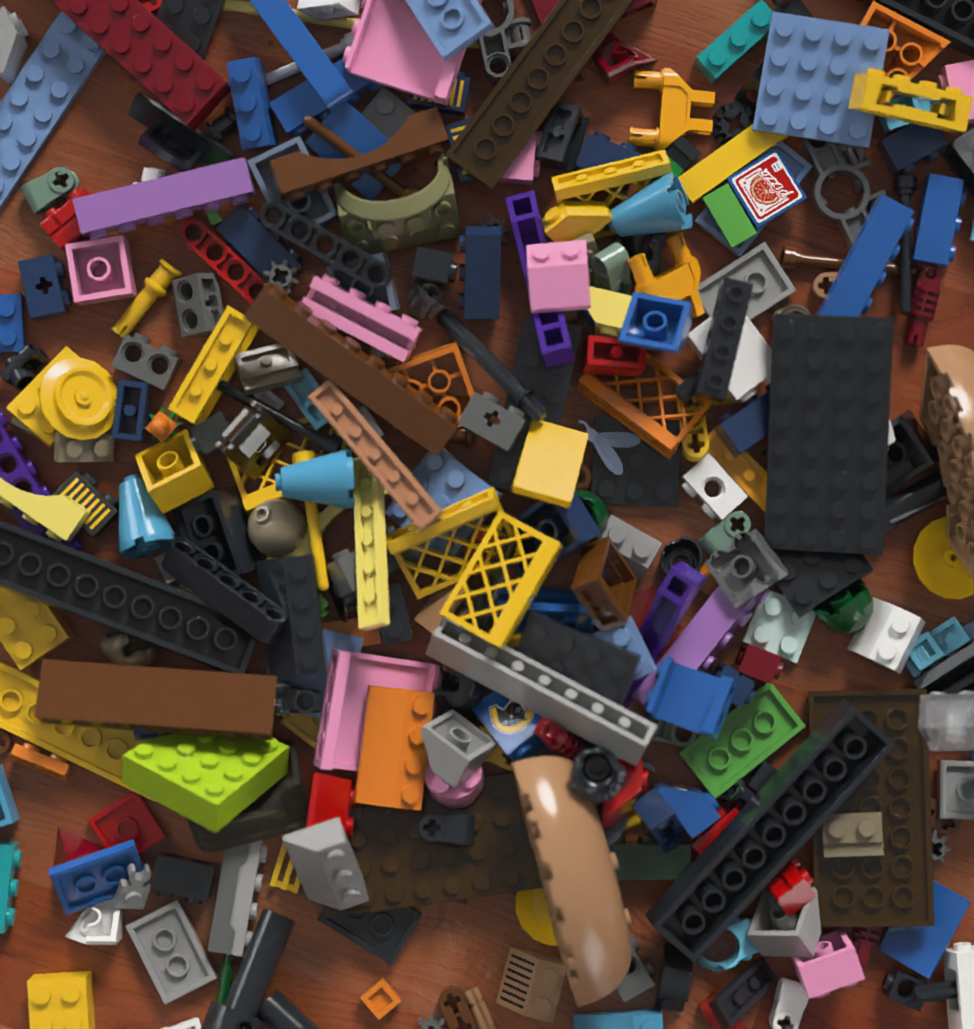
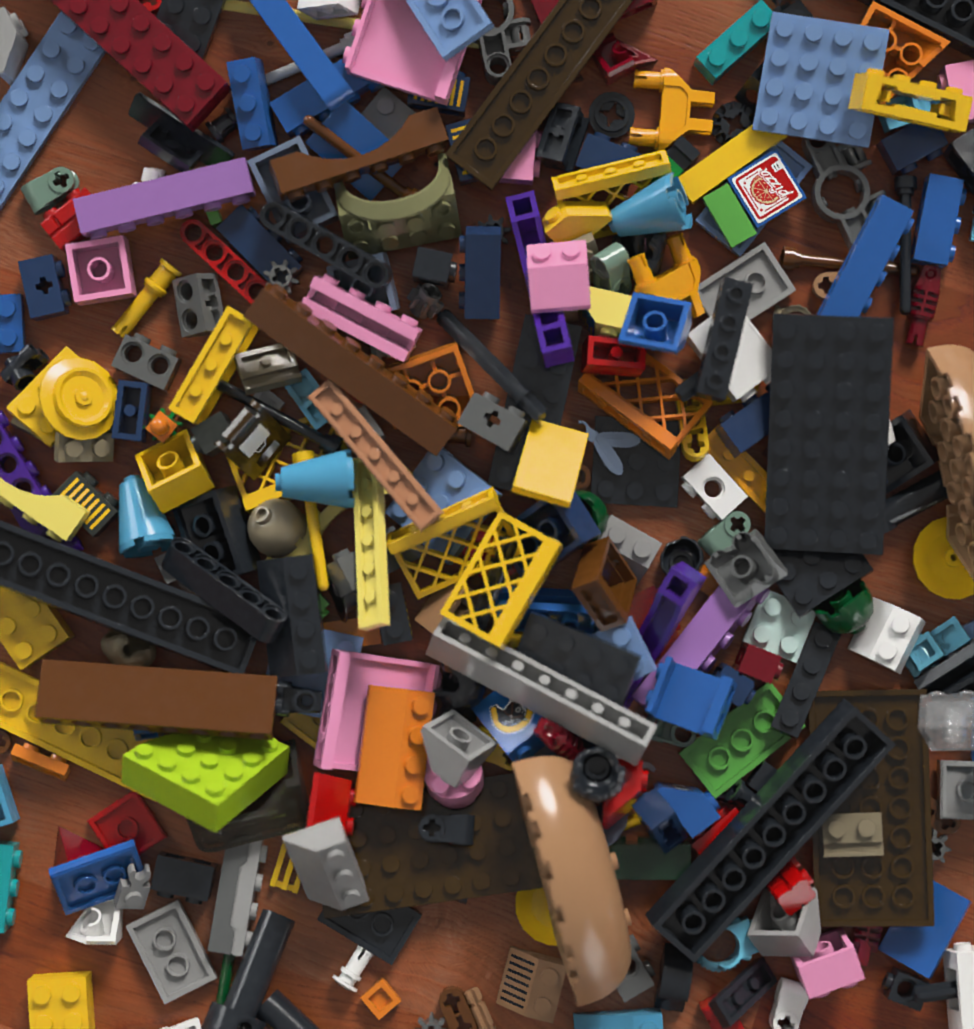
none -> white pin [332,945,374,992]
none -> black gear [589,92,635,139]
none -> black plate [770,621,841,740]

